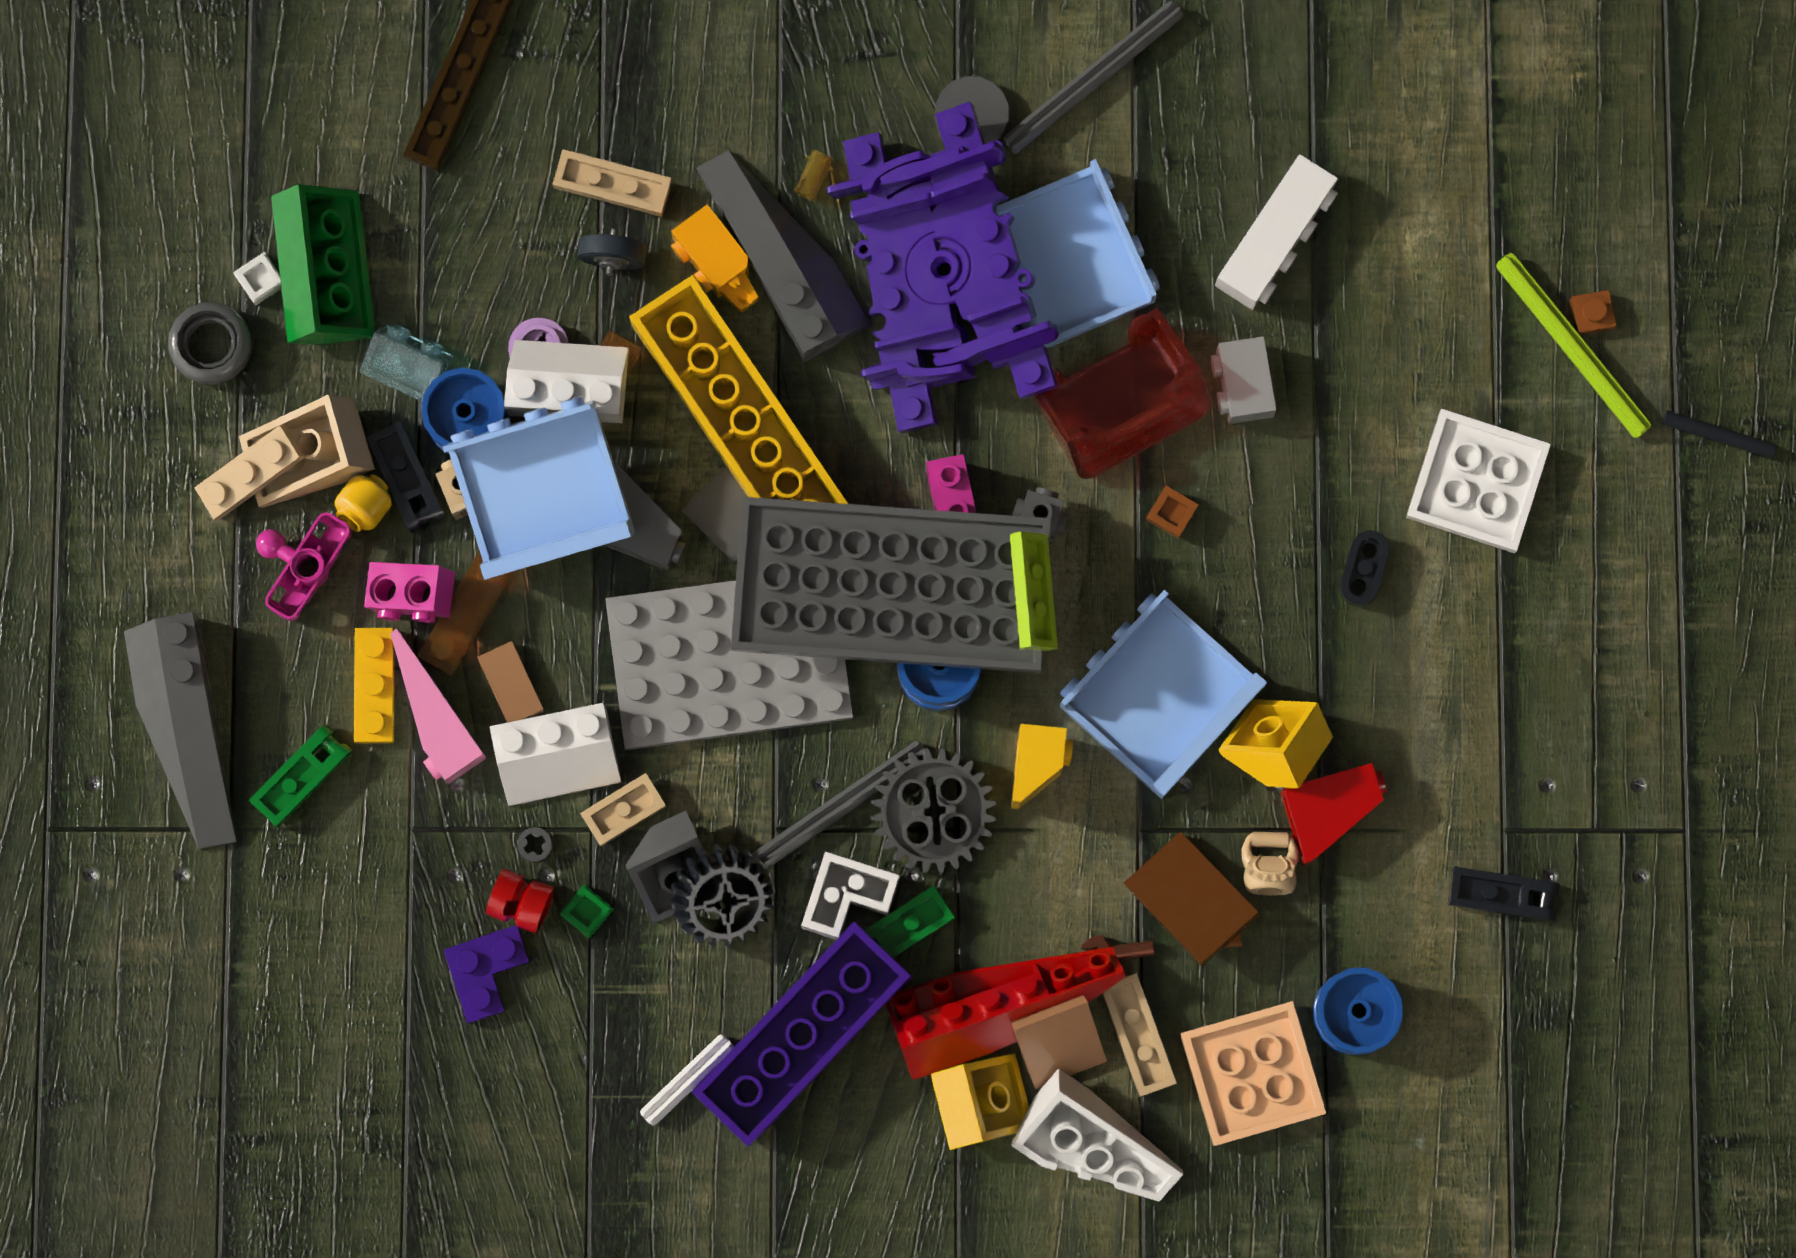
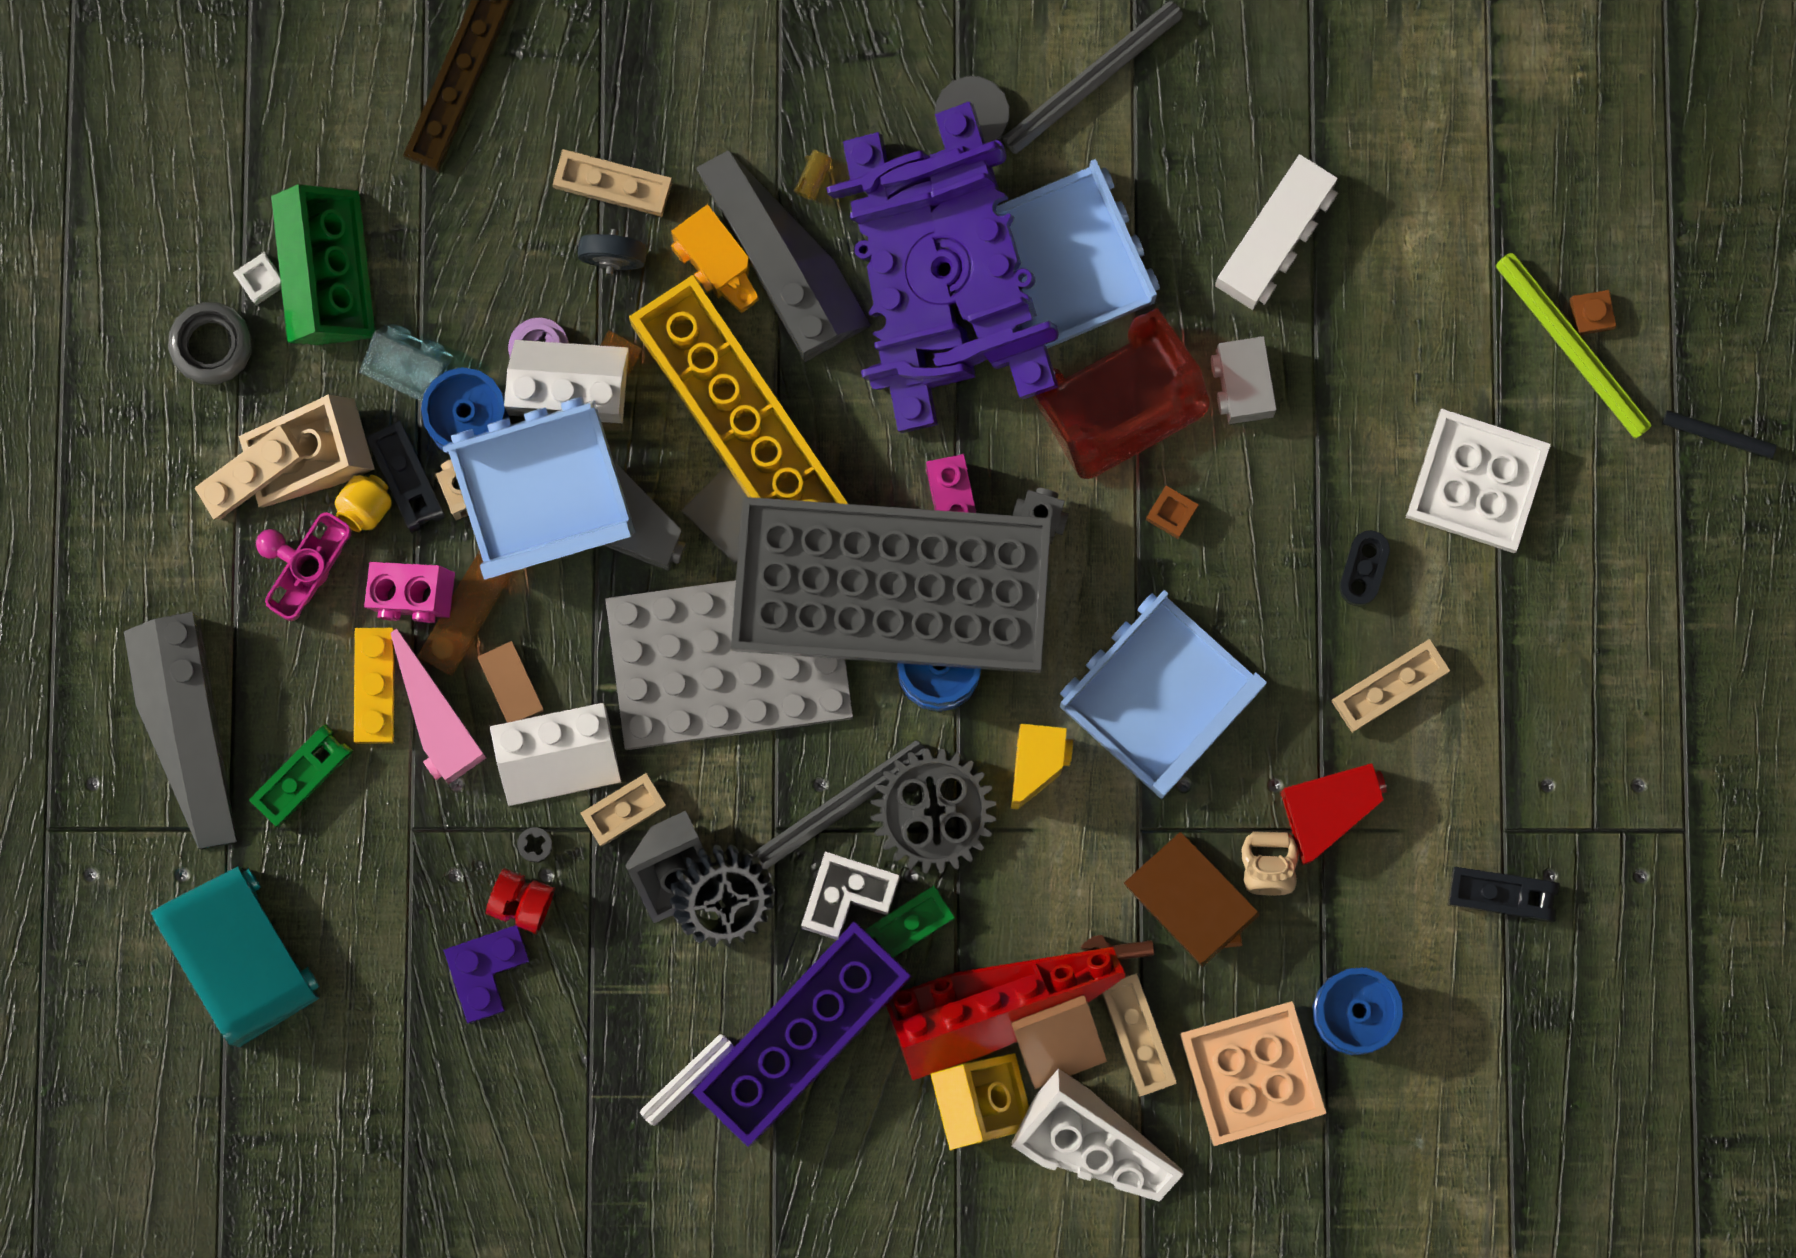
green tile [559,884,614,939] -> none
lime plate [1010,531,1058,651] -> none
yellow slope [1219,699,1333,788] -> none
none -> teal windscreen [151,866,320,1047]
none -> tan plate [1332,639,1450,733]

